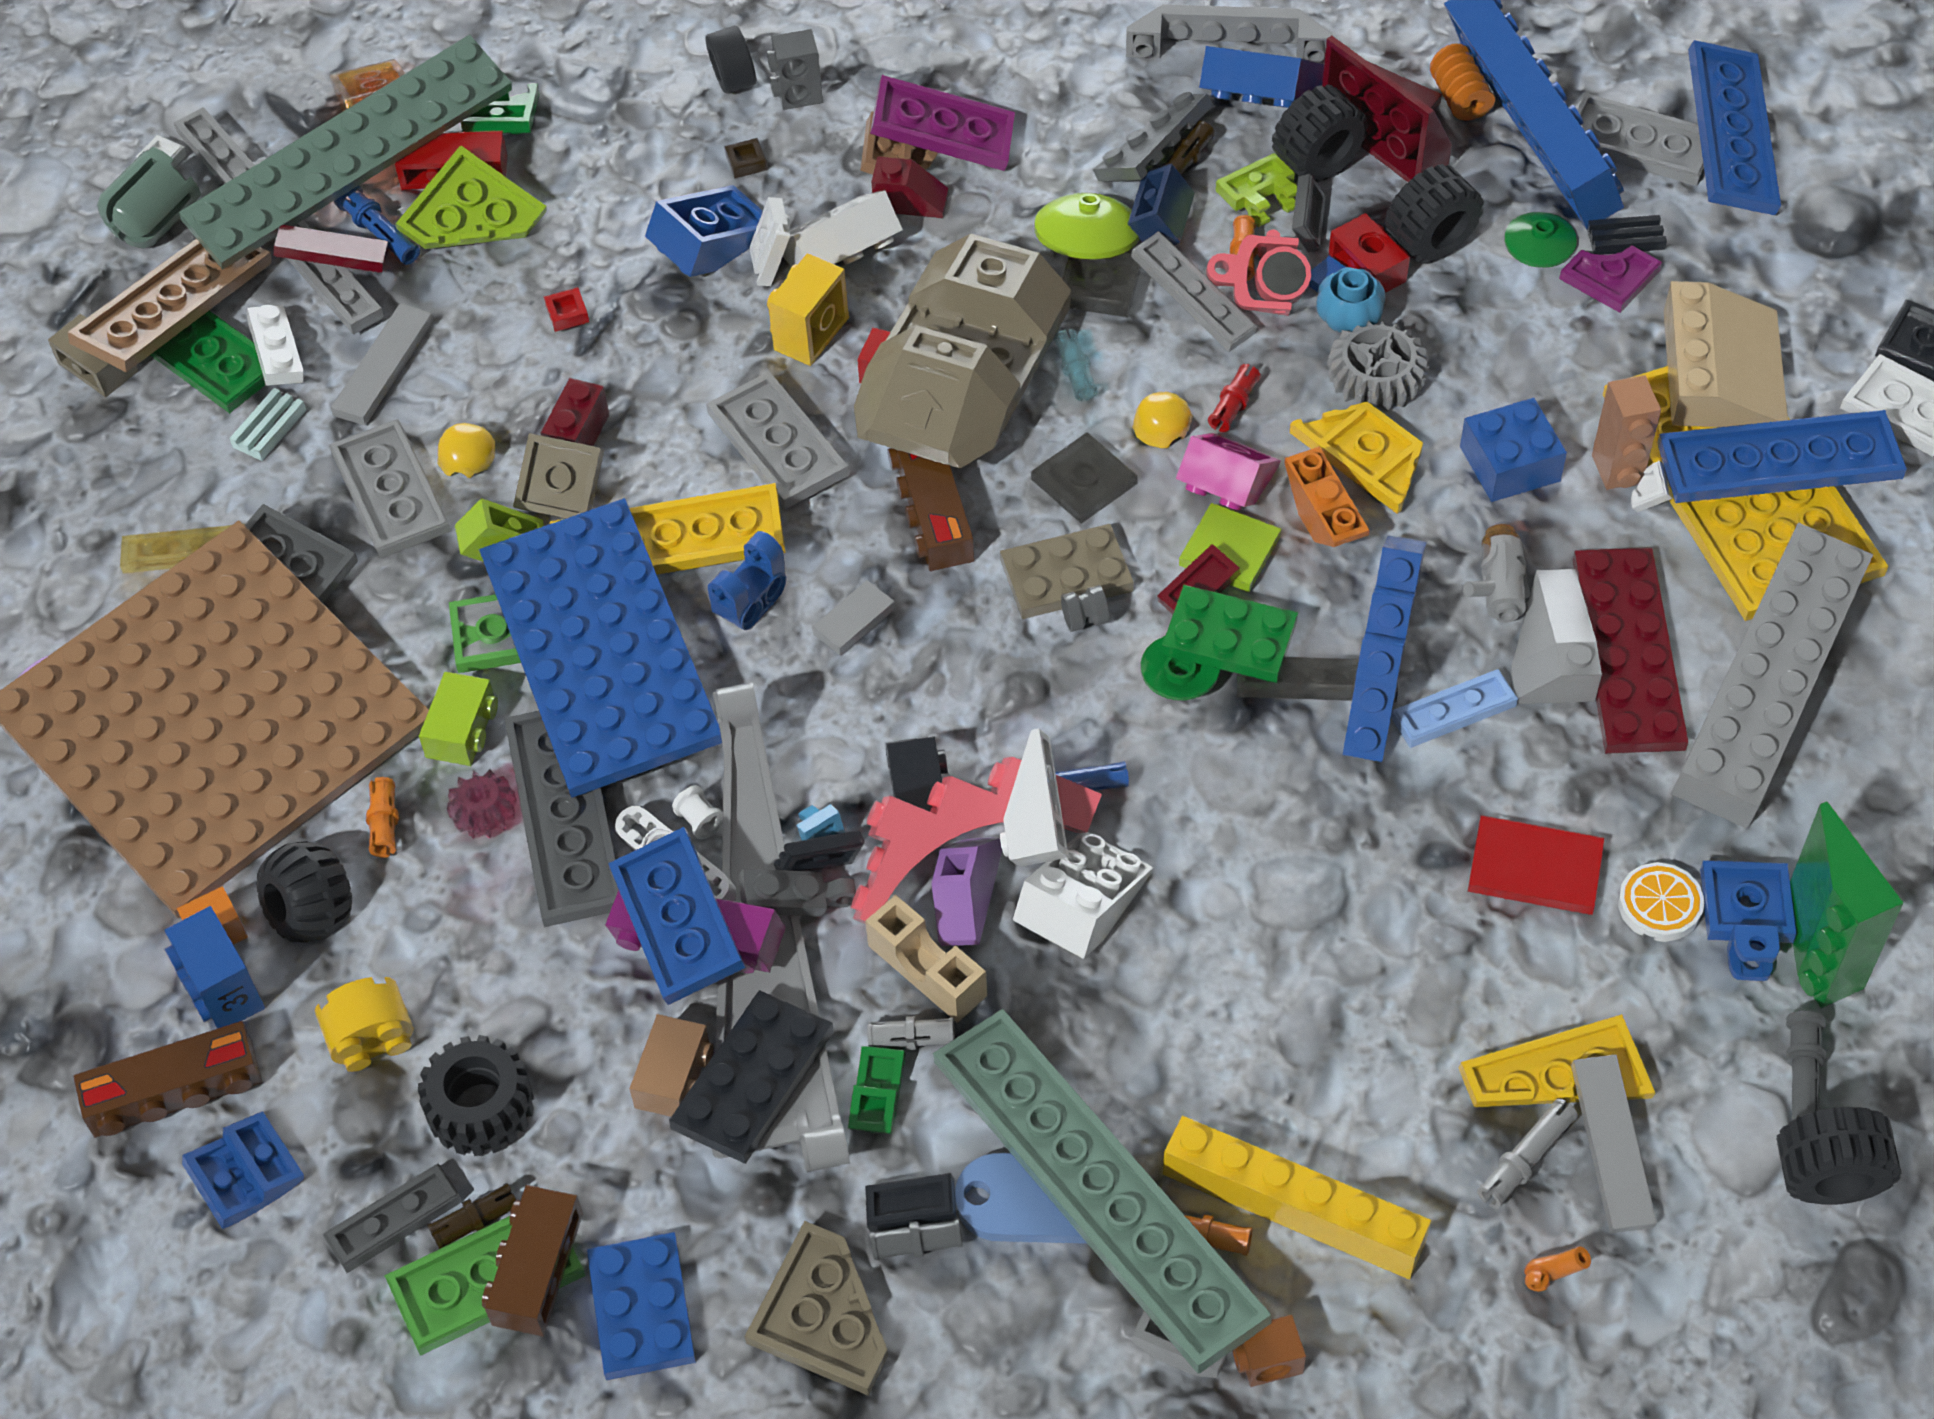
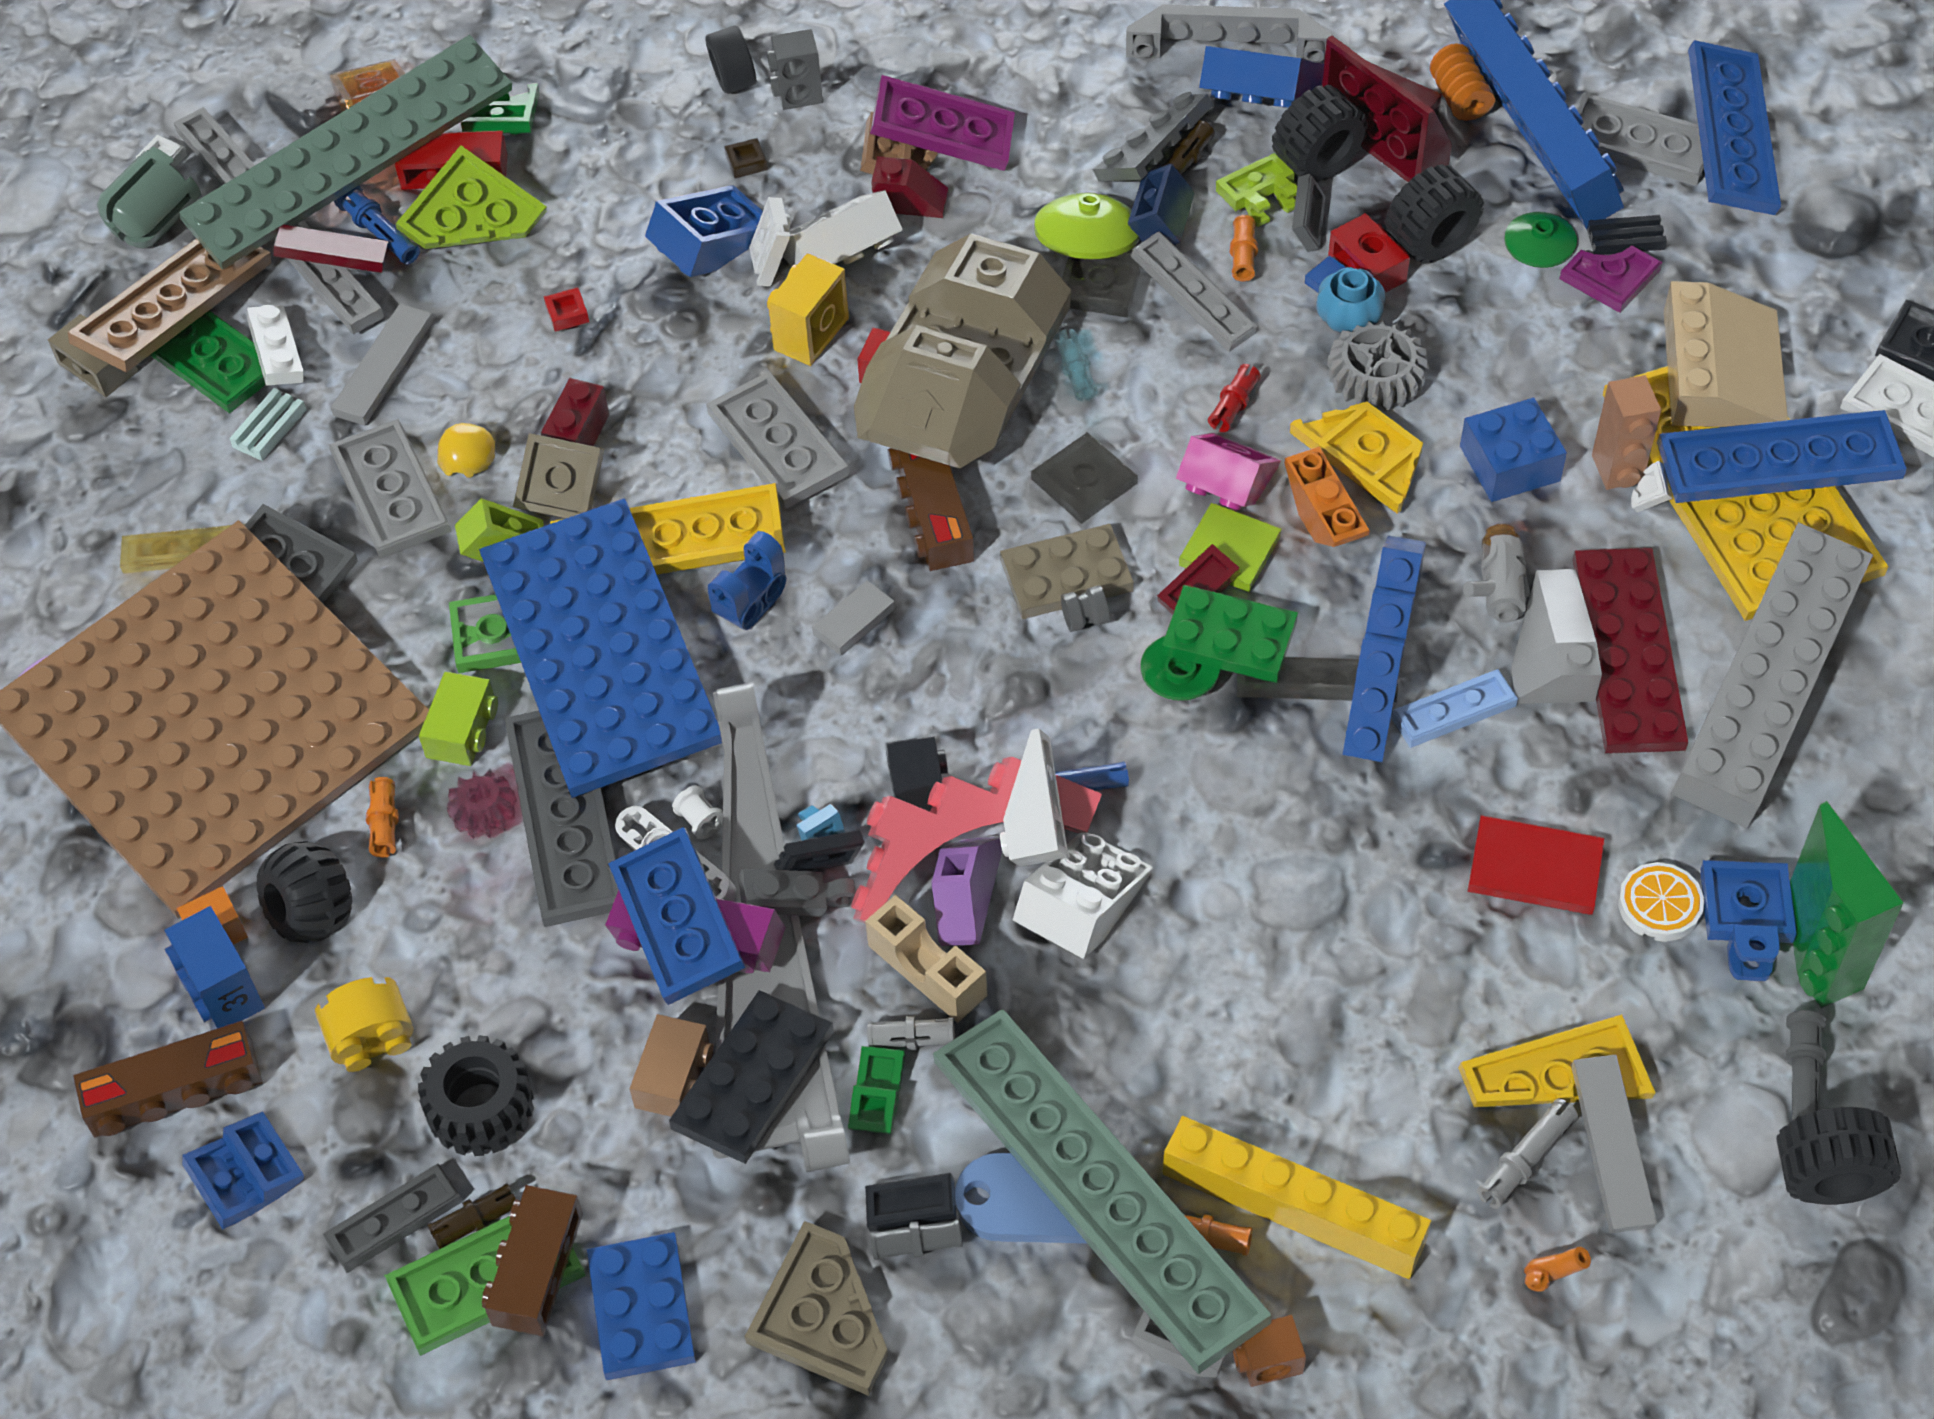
yellow hair [1132,391,1193,449] -> none
coral piece [1206,229,1311,316] -> none

